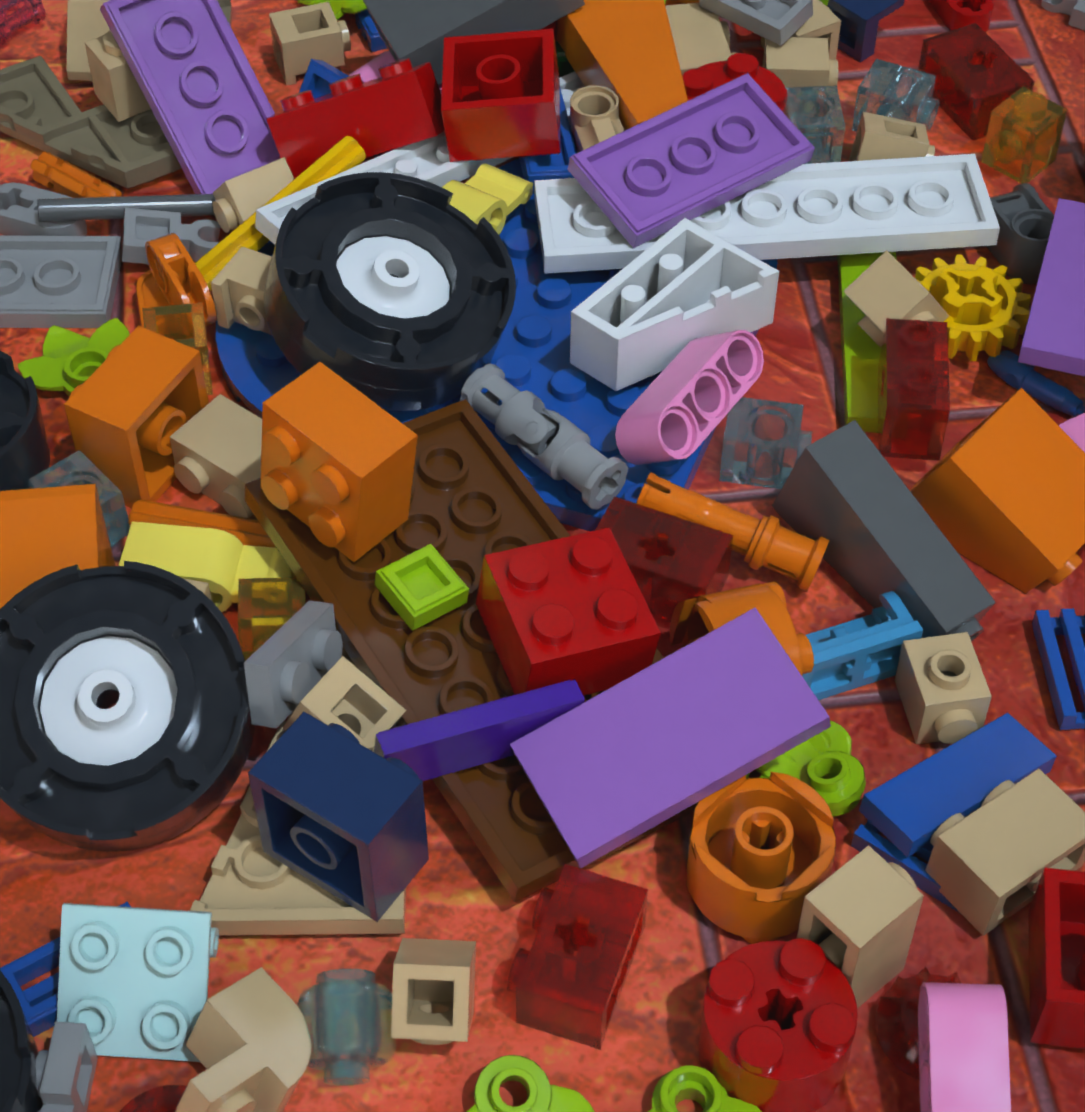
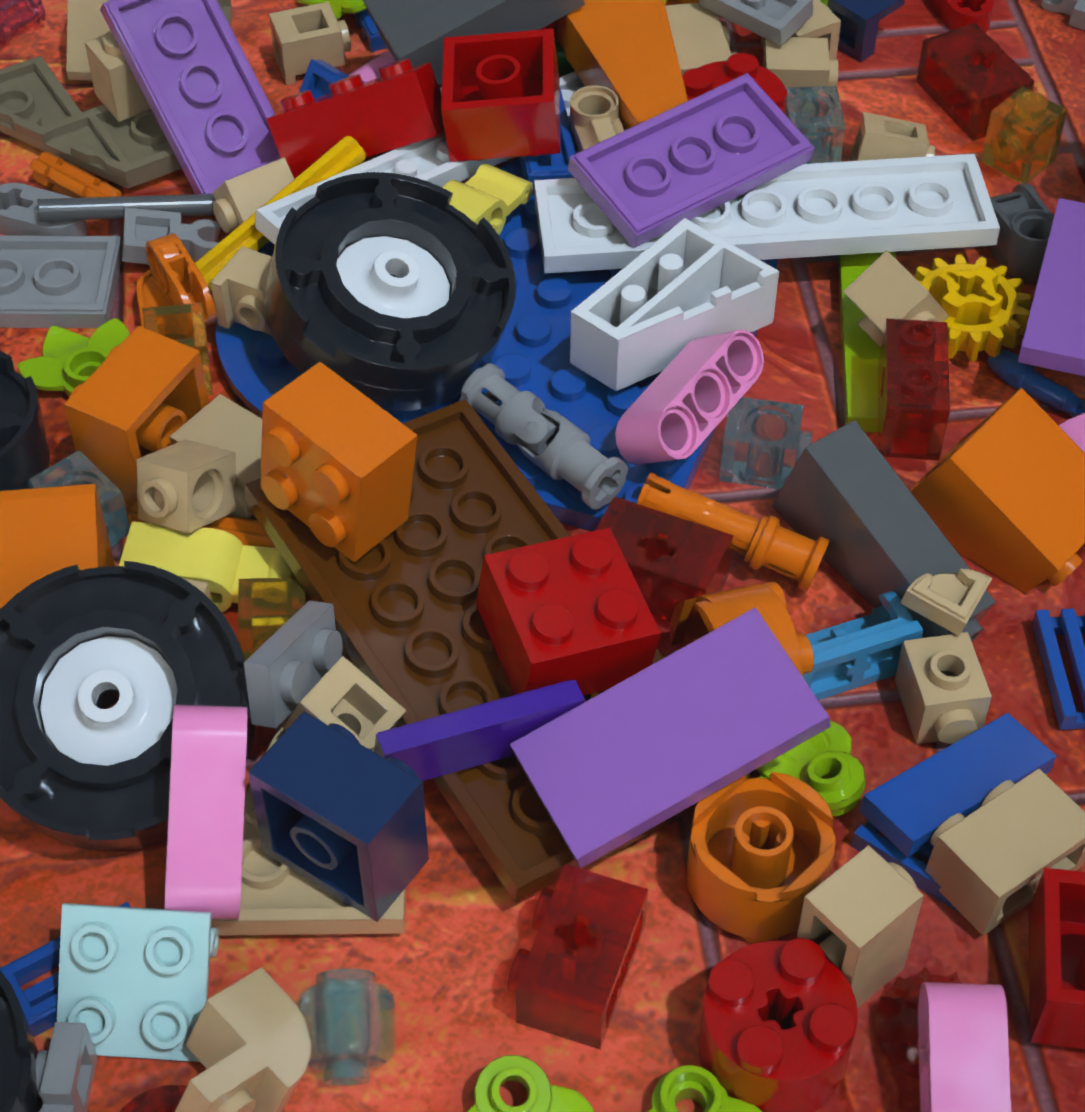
lime tile [375,544,469,631] -> none
tan brick [391,938,476,1045] -> none
clear light blue brick [852,58,939,132] -> none
none -> tan brick [137,439,236,533]
none -> bright pink beam [164,704,247,920]
none -> tan tile [900,569,992,636]

